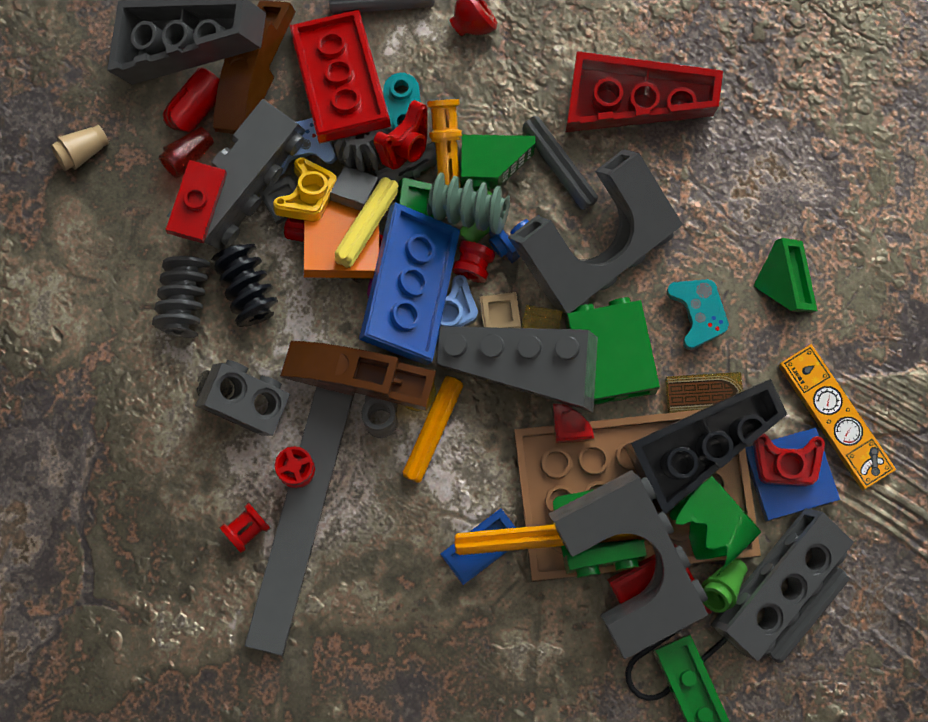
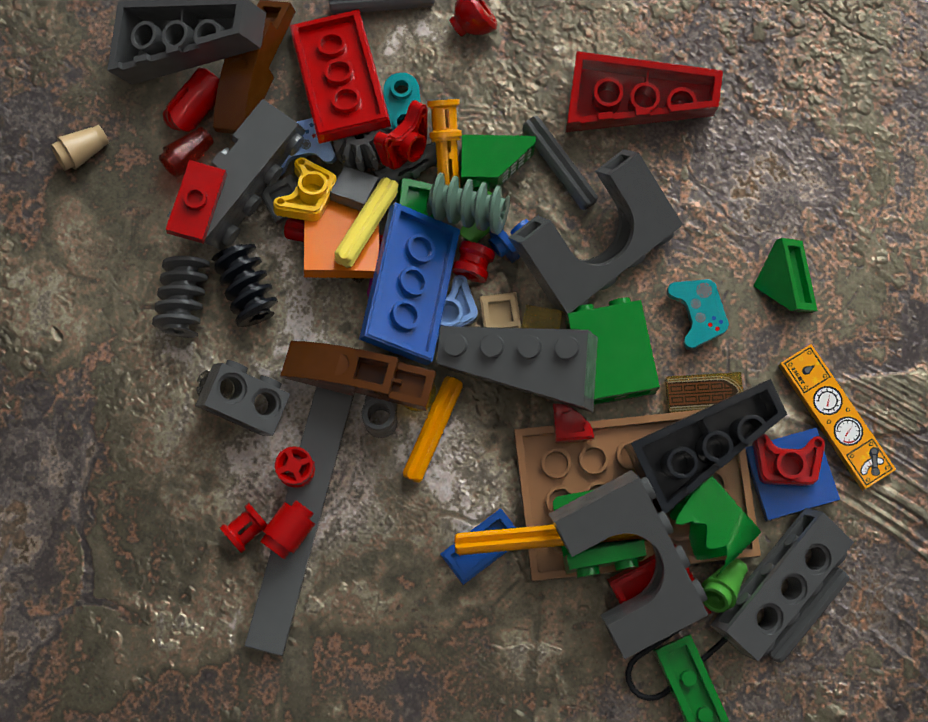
none -> red brick [260,500,316,560]

